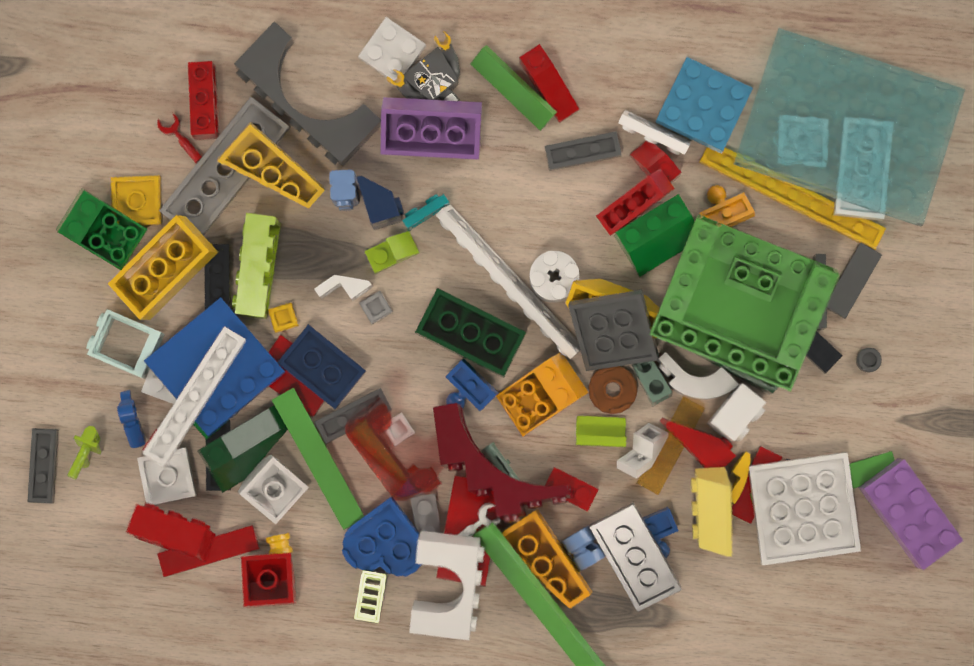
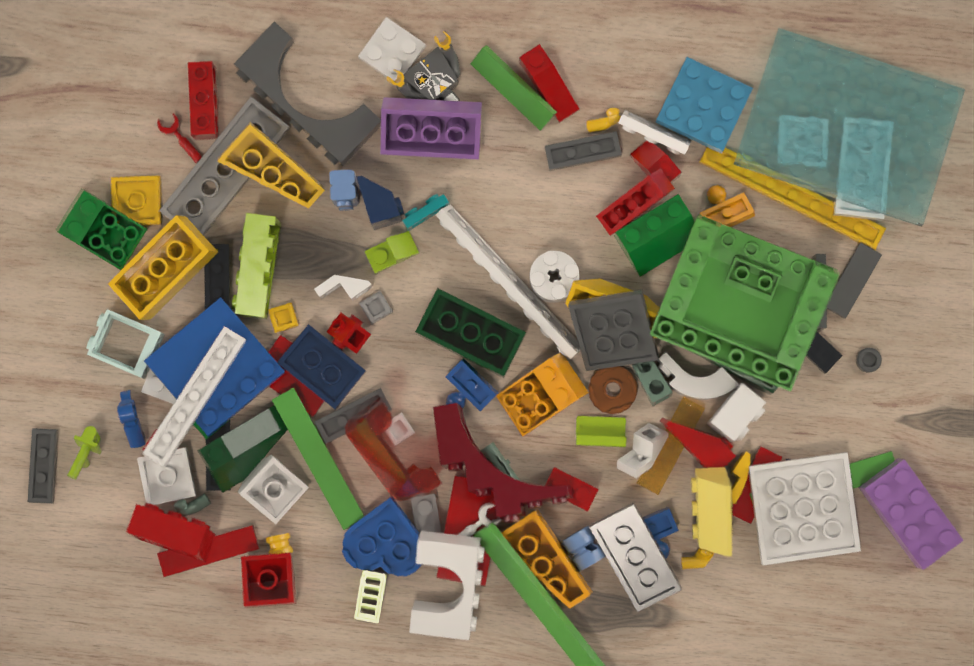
none -> sand green arm [174,493,211,517]
none -> red brick [326,312,371,354]
none -> yellow arm [586,108,621,132]
none -> yellow arm [681,548,714,570]

